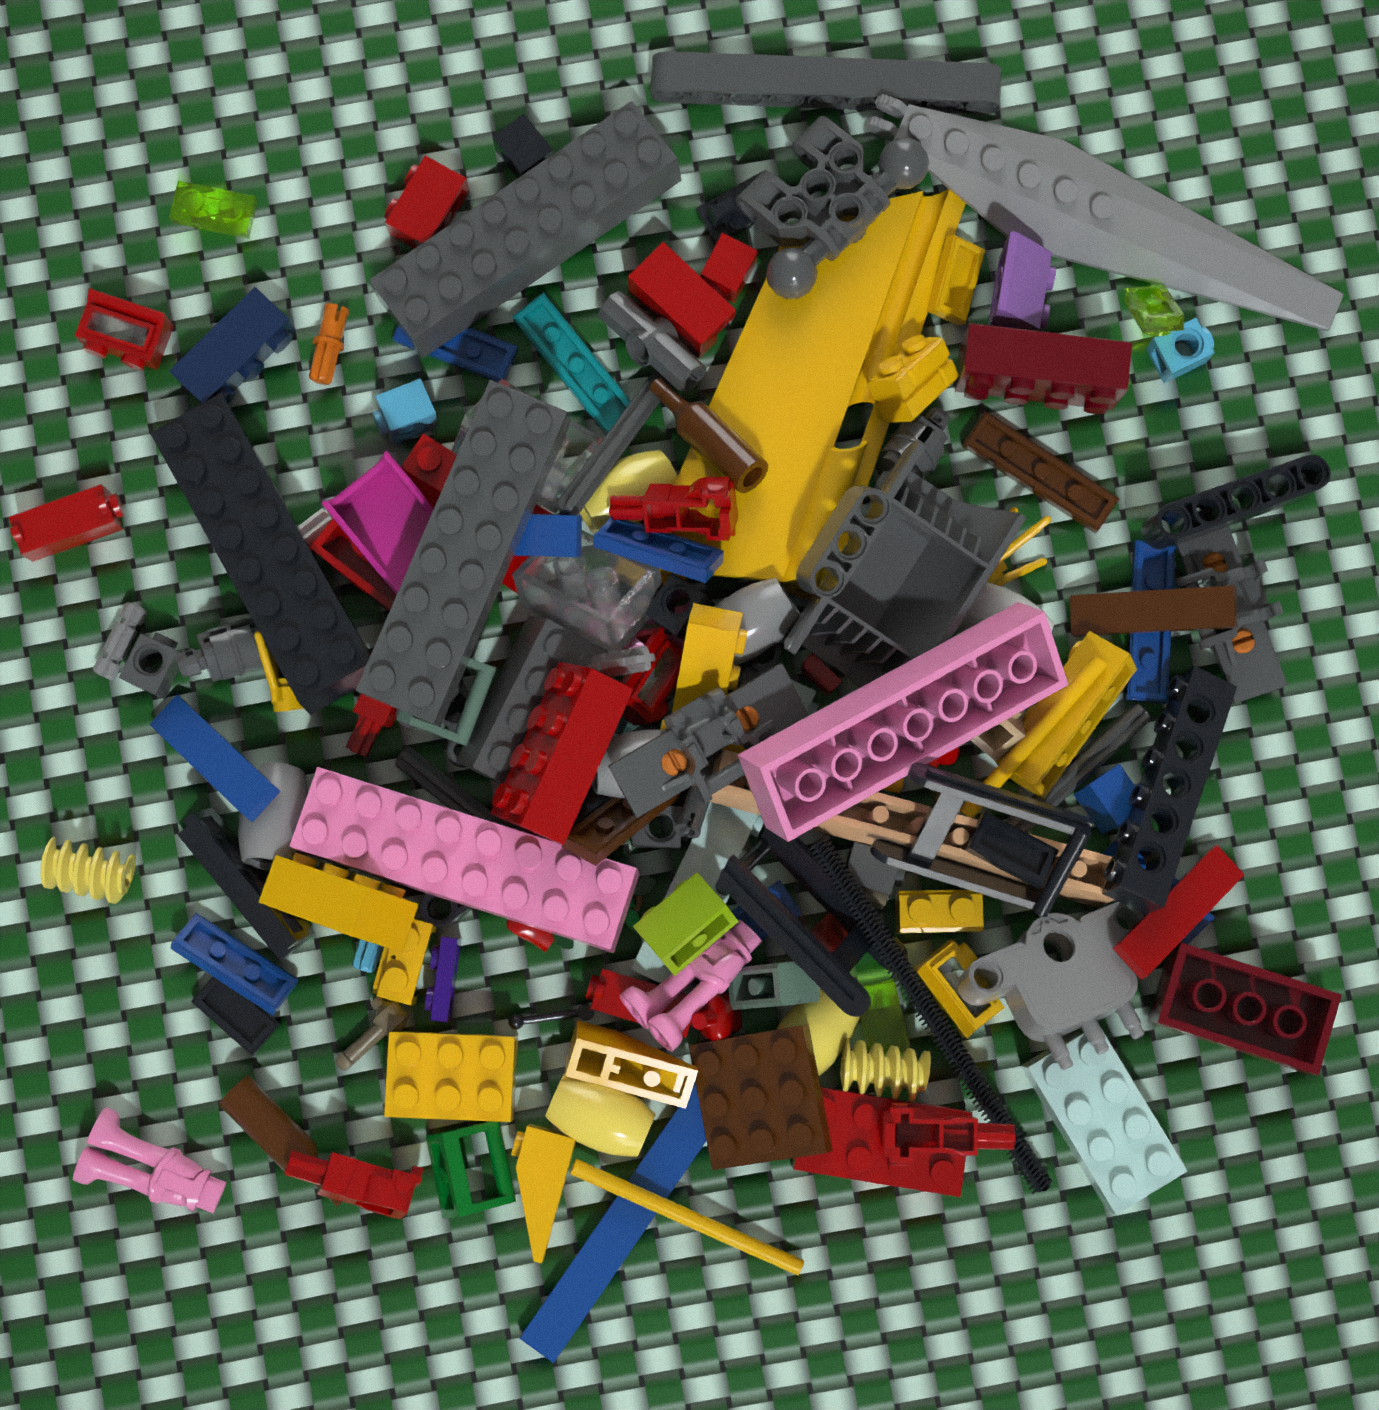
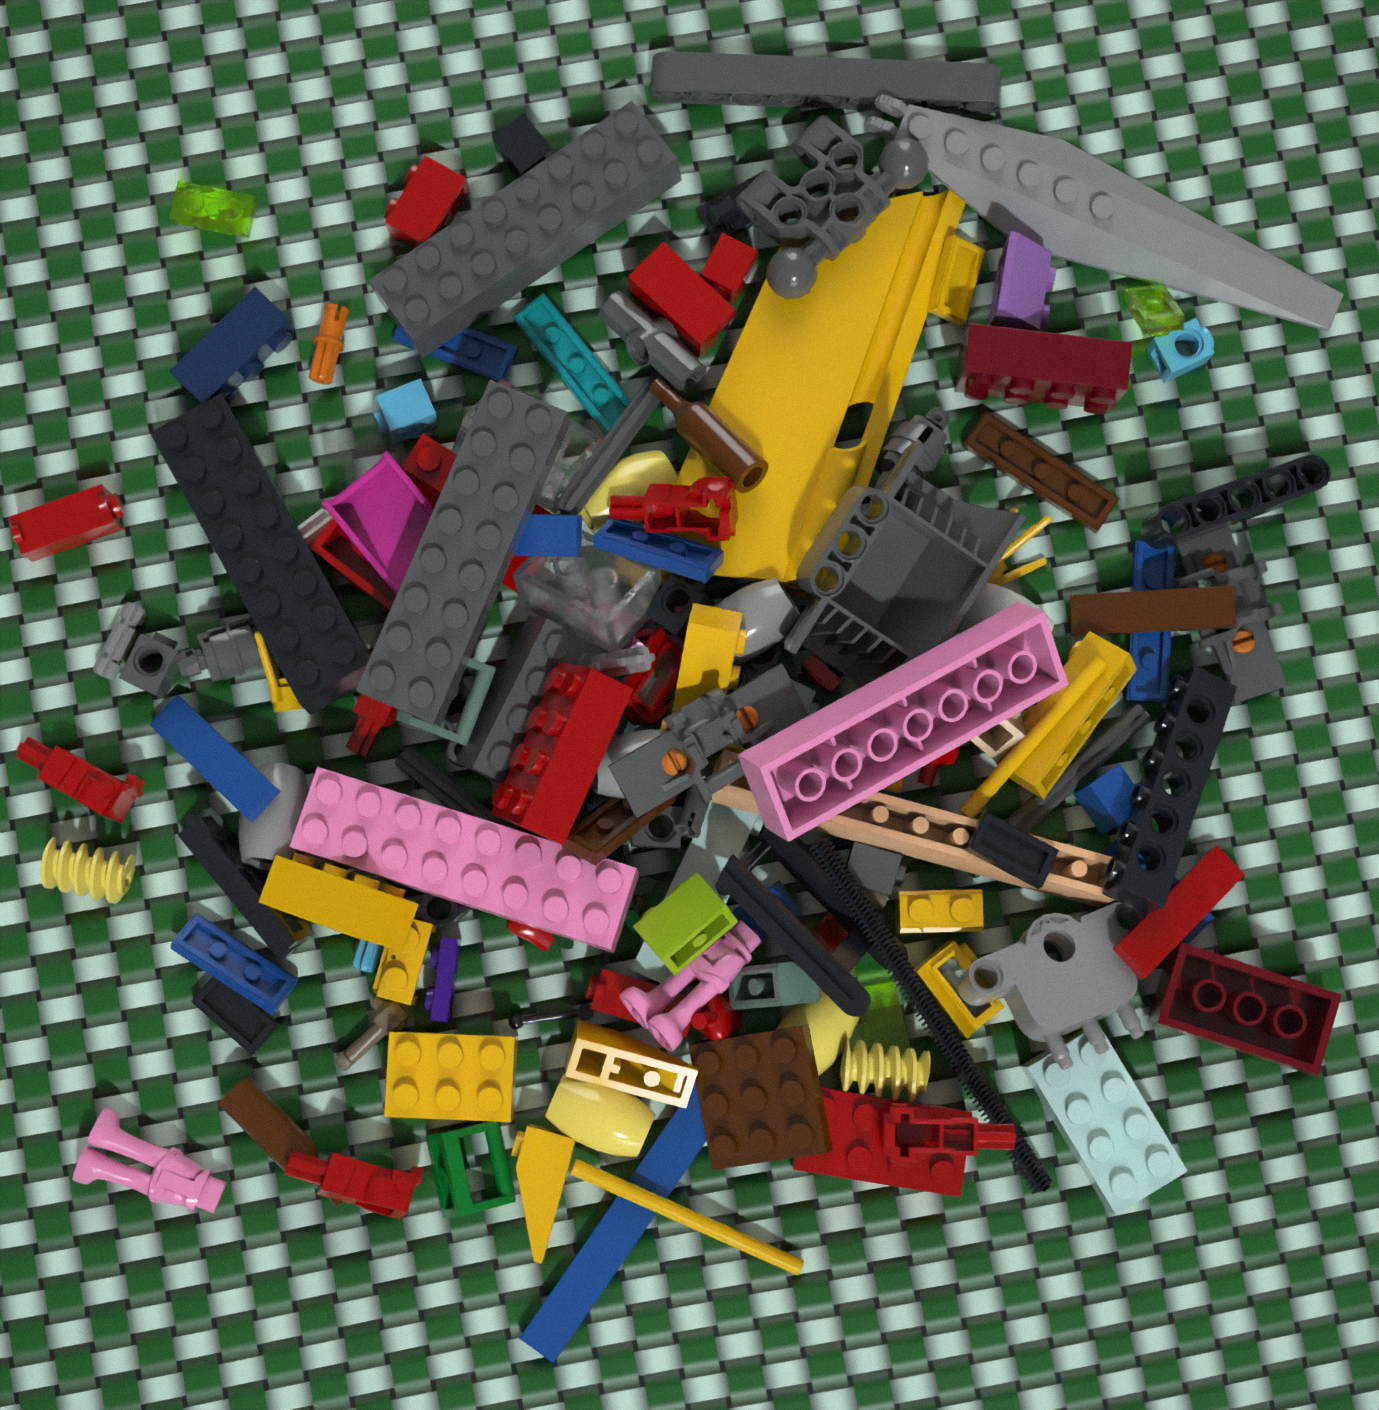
red window [75,288,174,371] -> none
yellow brick [867,335,959,423] -> none
black piece [870,763,1093,917] -> none
none -> red piece [16,737,146,823]

